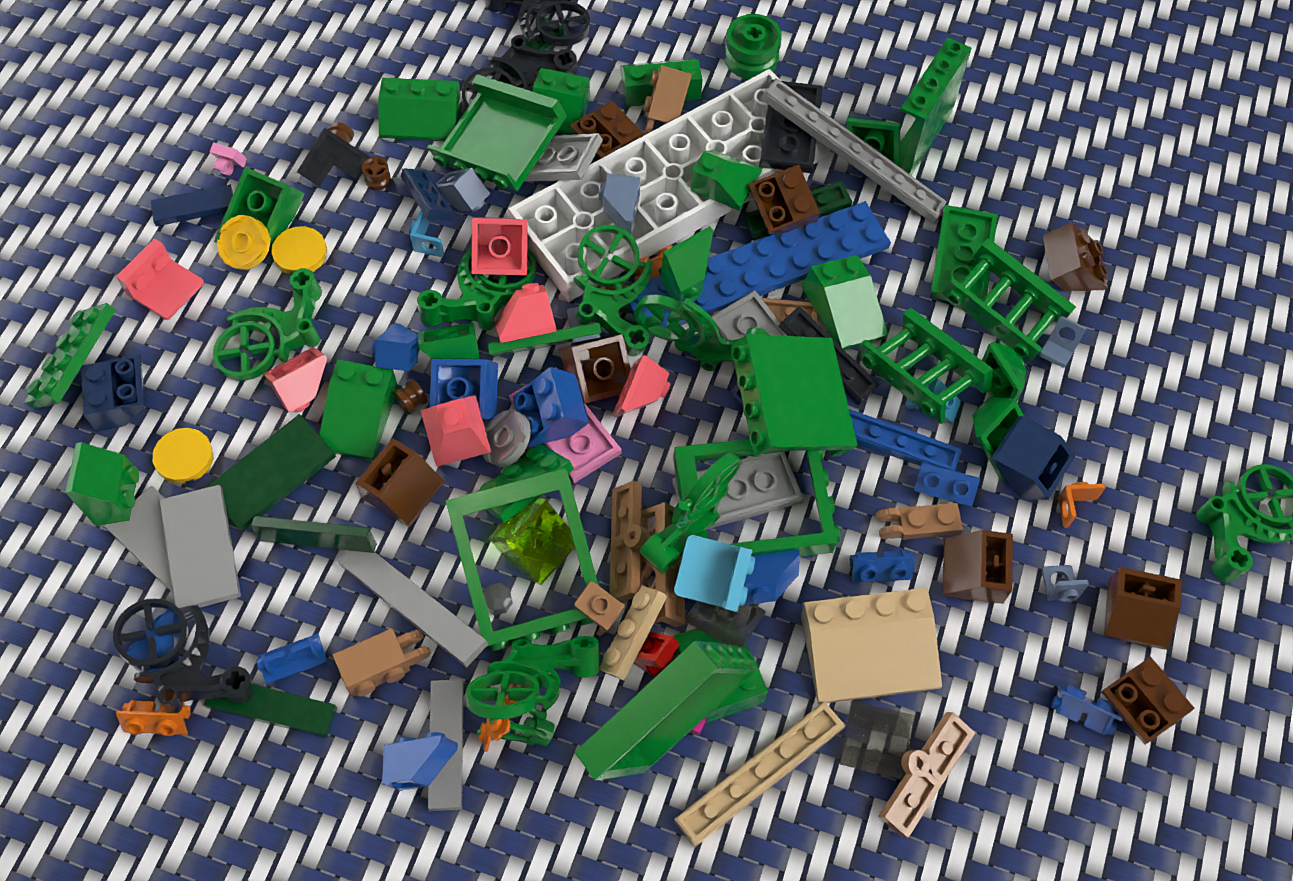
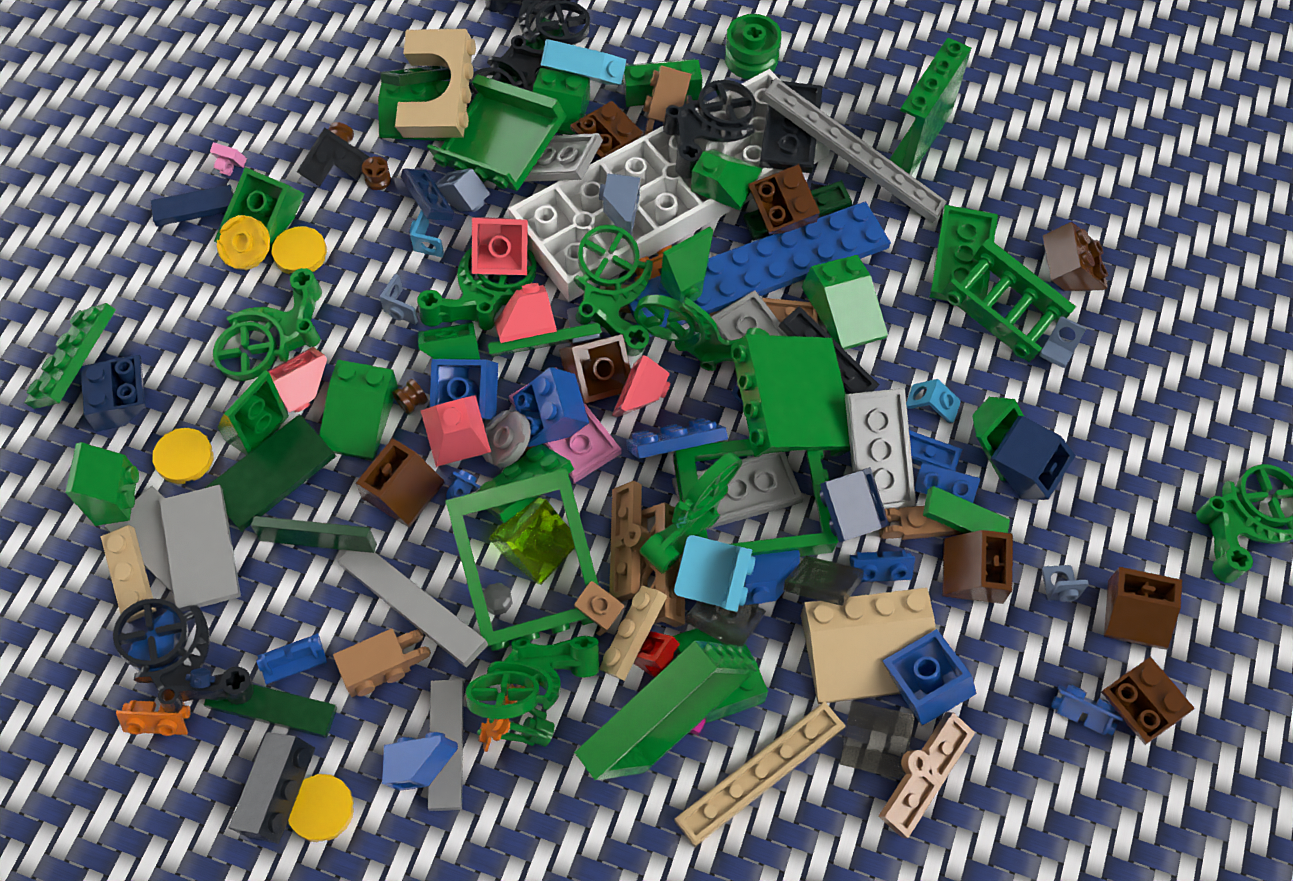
coral bracket [116,238,204,320] -> none
blue slope [372,323,418,371] -> none
green slope [846,118,900,167] -> none
green fence [861,308,993,424] -> none
green slope [982,342,1026,402] -> none
orange bracket [1057,482,1105,528] -> none
none -> tan plate [101,525,156,623]
none -> dark blue piece [186,668,215,688]
none -> green slope [217,370,289,455]
none -> brick [228,732,315,844]
none -> yellow tile [288,774,354,842]
none -> sand blue bracket [380,274,418,325]
none -> dark green tile [381,66,451,86]
none -> tan arch [395,29,476,138]
none -> blue hinge [446,470,481,500]
none -> medium azure slope [541,39,627,85]
none -> blue plate [626,418,728,459]
none -> black piece [663,80,756,179]
none -> clear smoke tile [784,556,864,606]
none -> slope [820,467,889,543]
none -> light grey tile [845,388,916,509]
none -> blue slope [883,629,977,726]
none -> green tile [923,486,1010,534]

